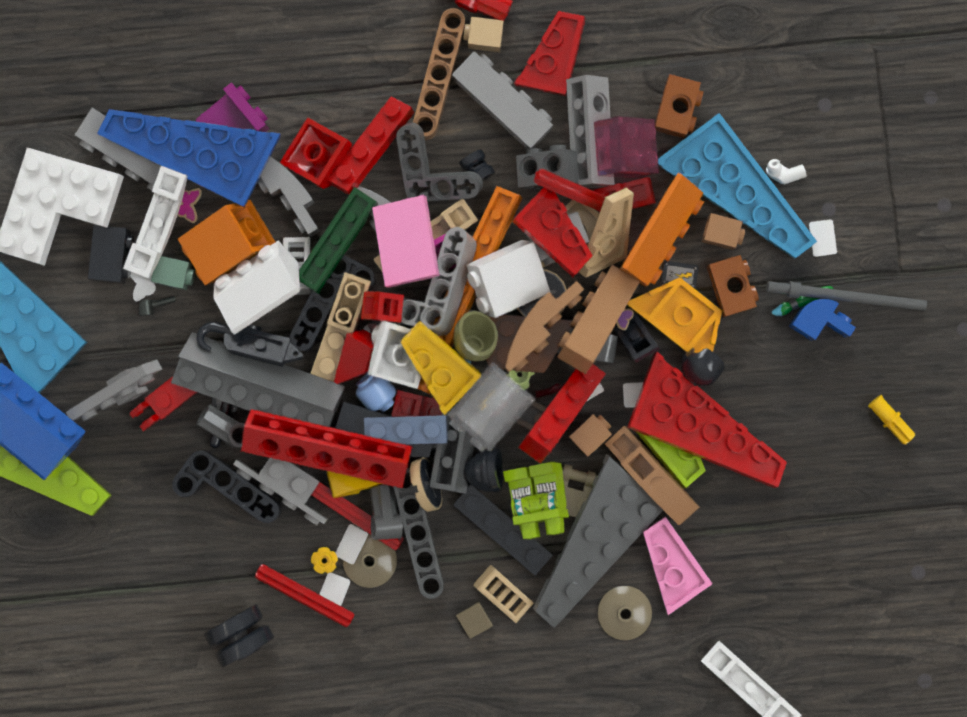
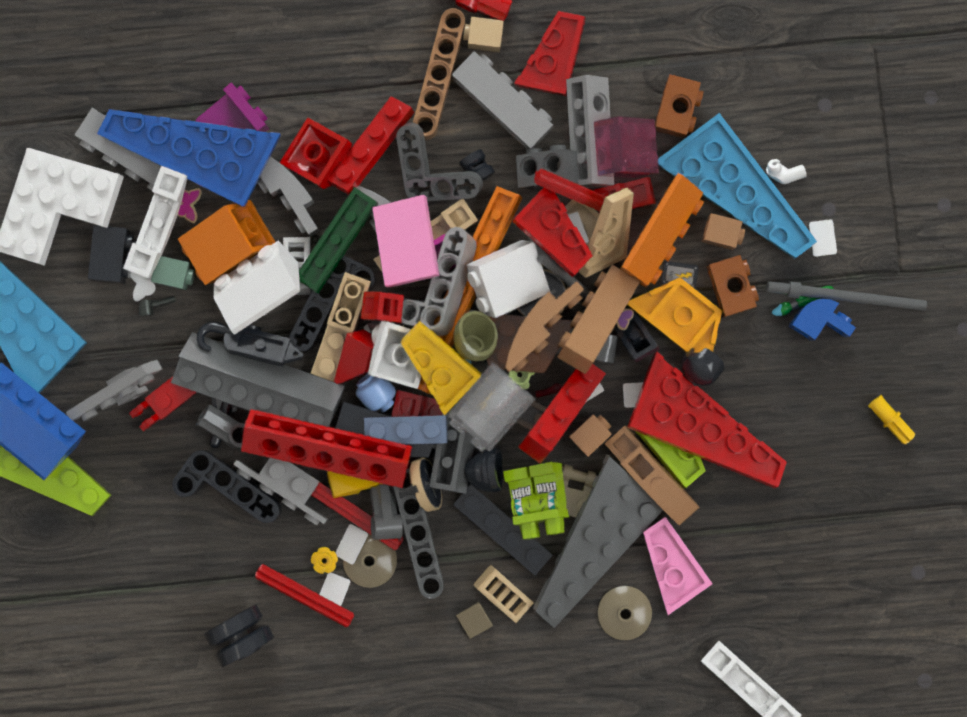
none -> dark grey bar [537,252,590,300]

